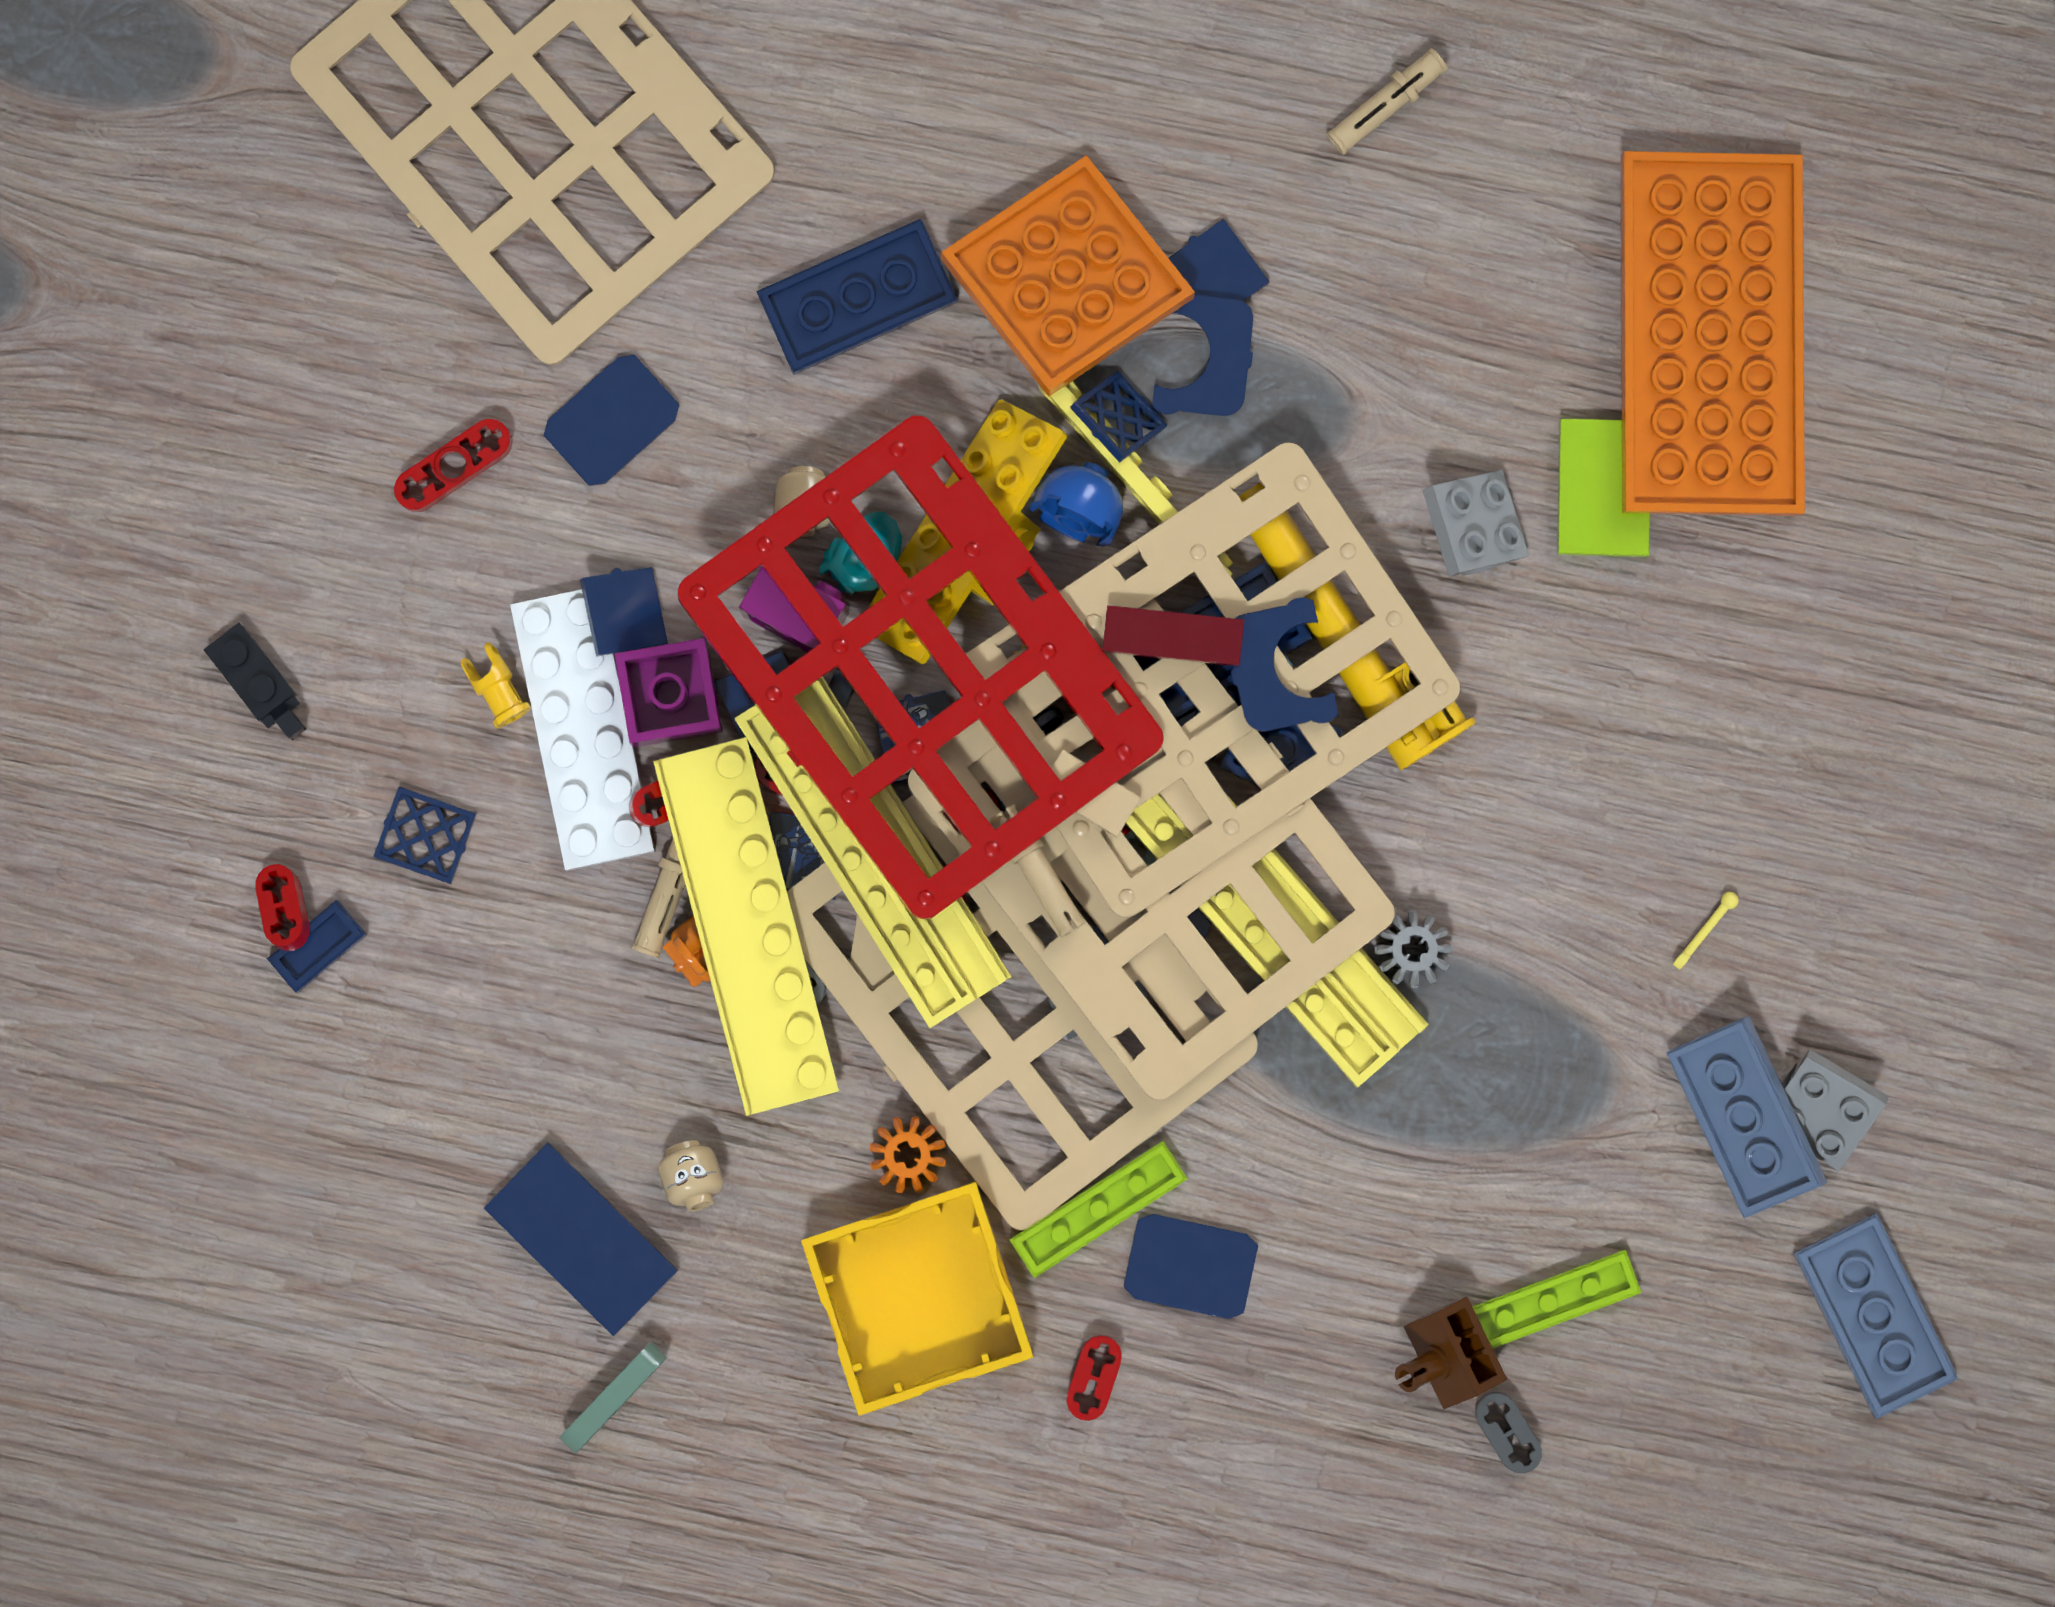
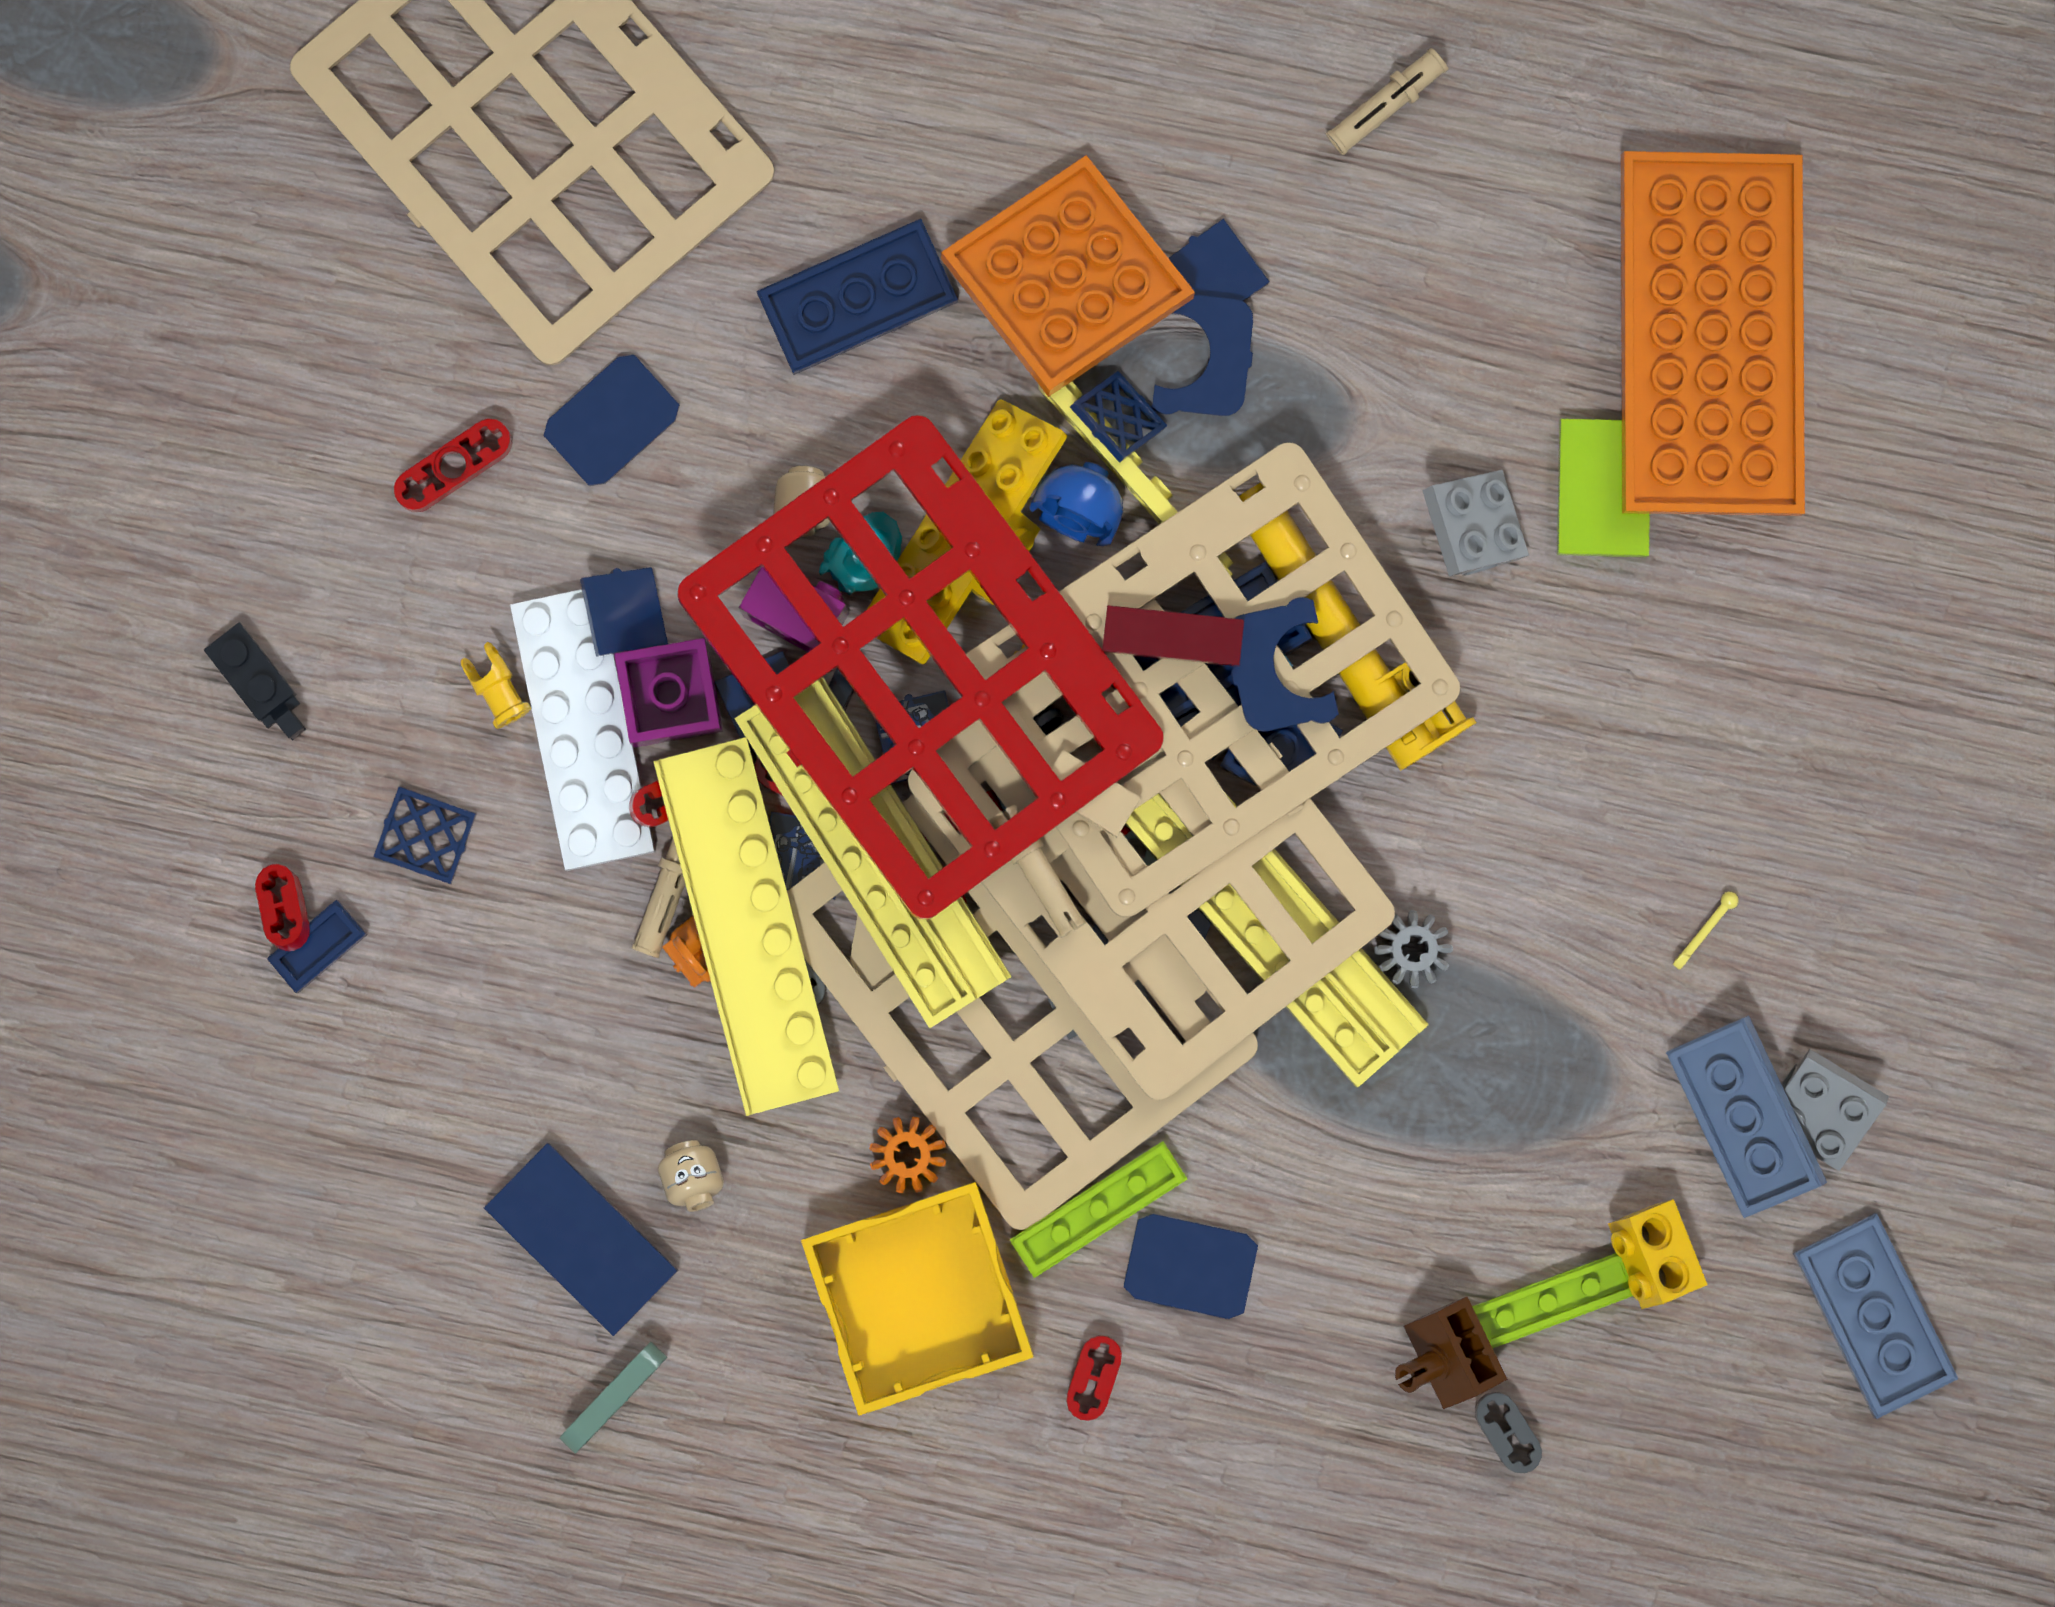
none -> yellow brick [1608,1199,1708,1309]

